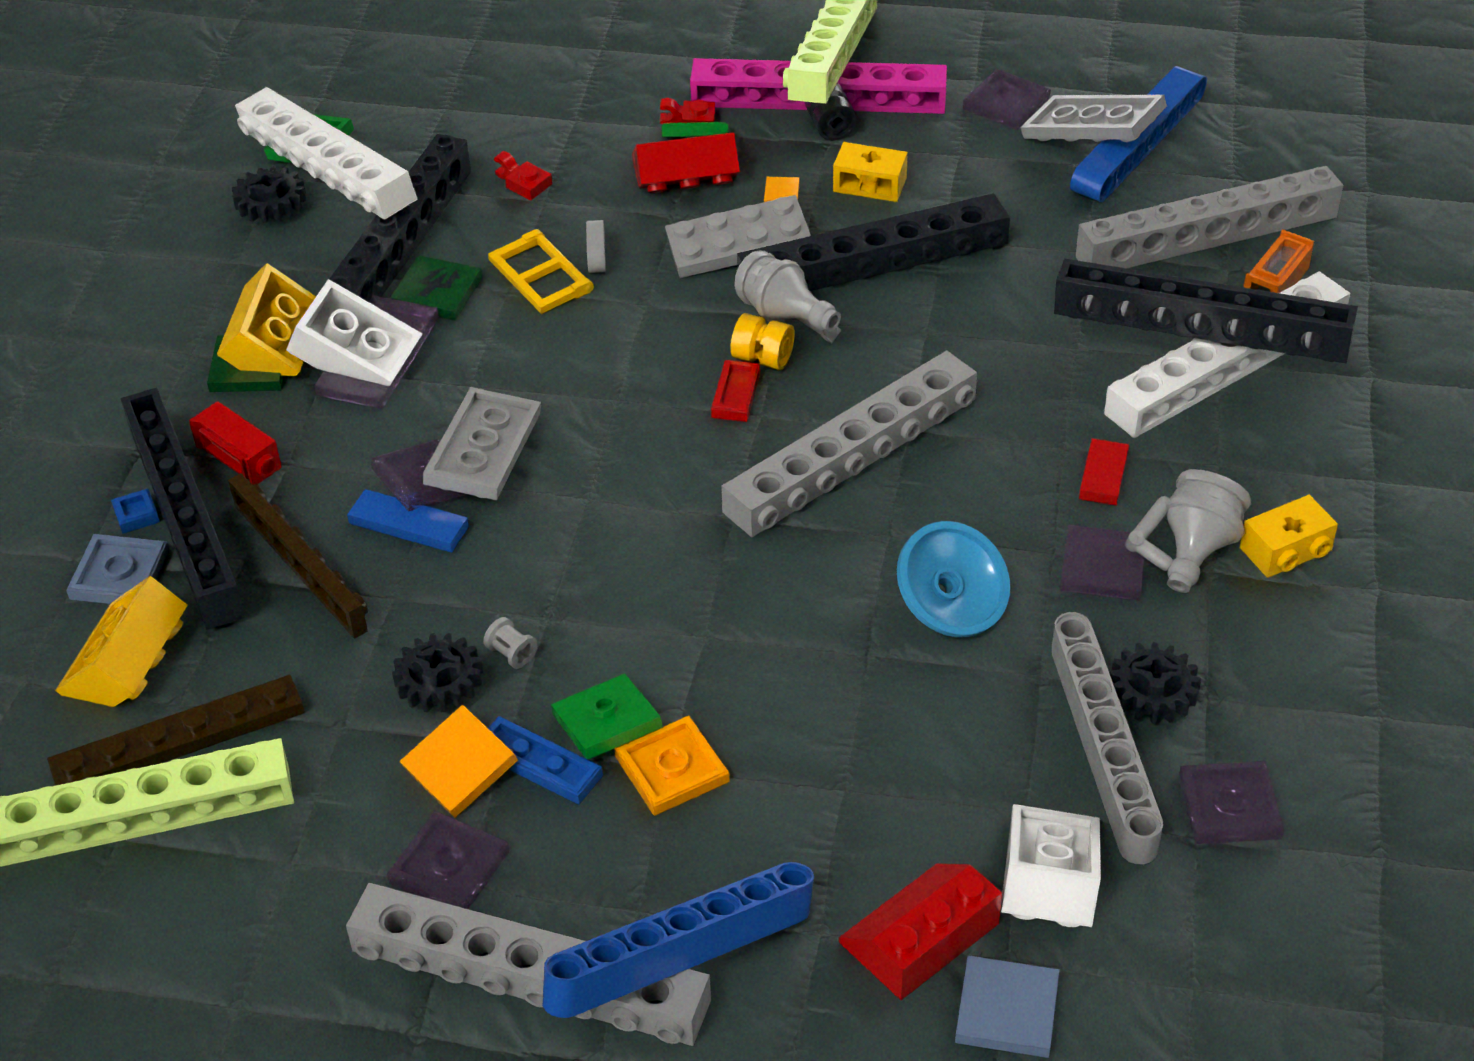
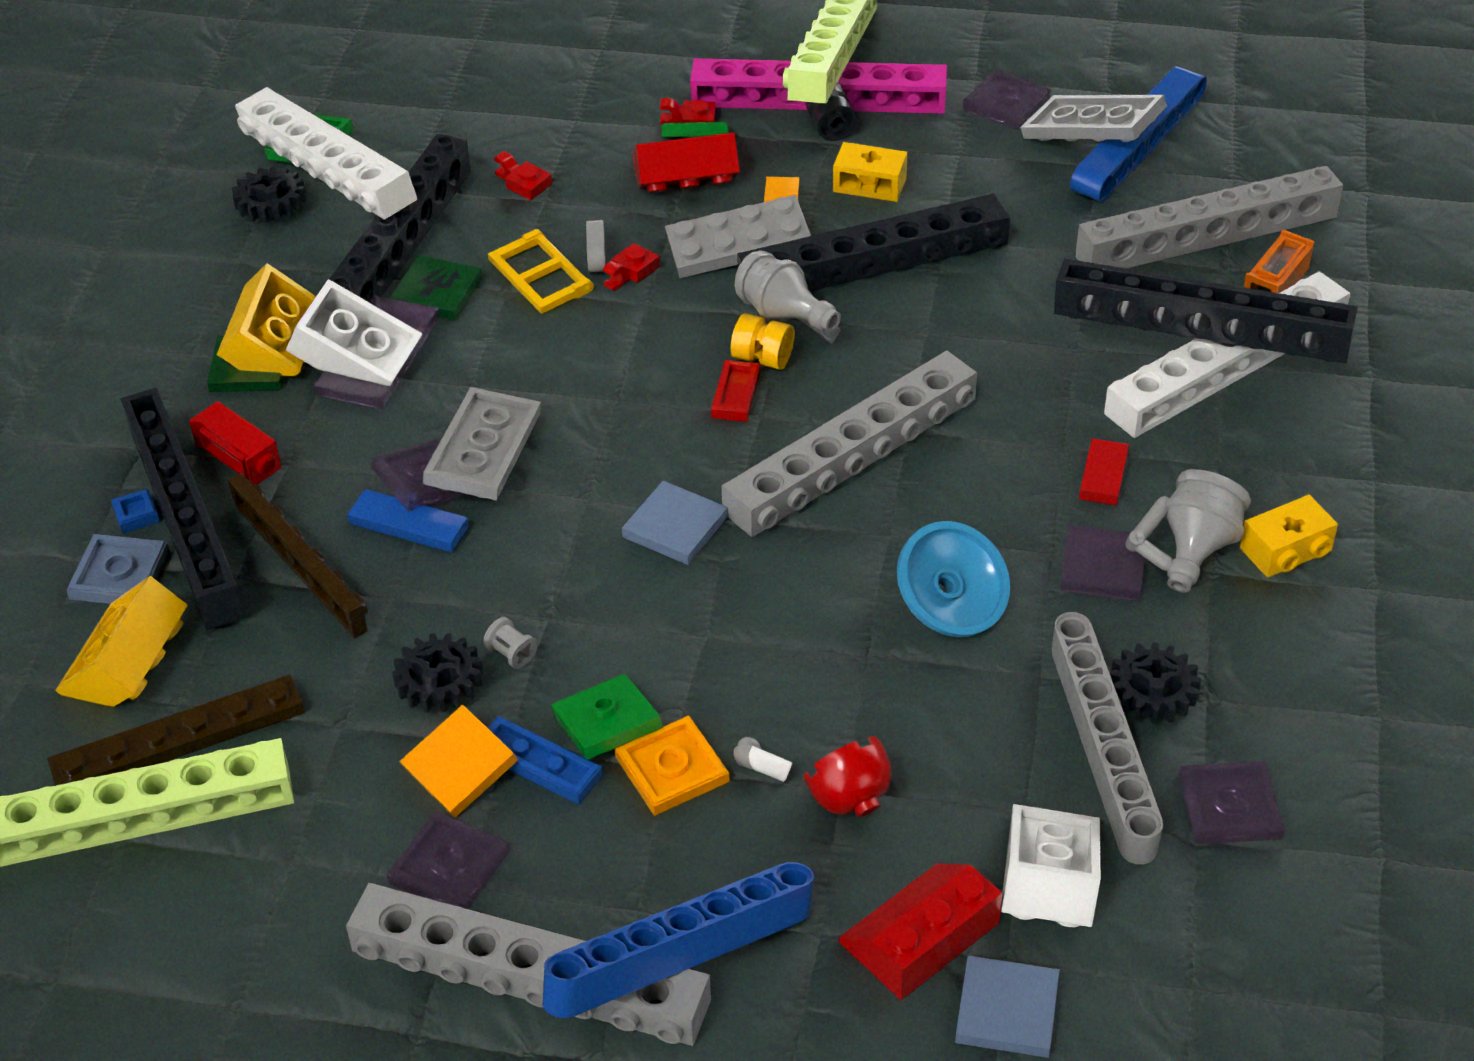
none -> red plate [603,243,660,291]
none -> sand blue tile [622,481,728,565]
none -> white arm [734,737,792,782]
none -> red cylinder [803,736,892,818]

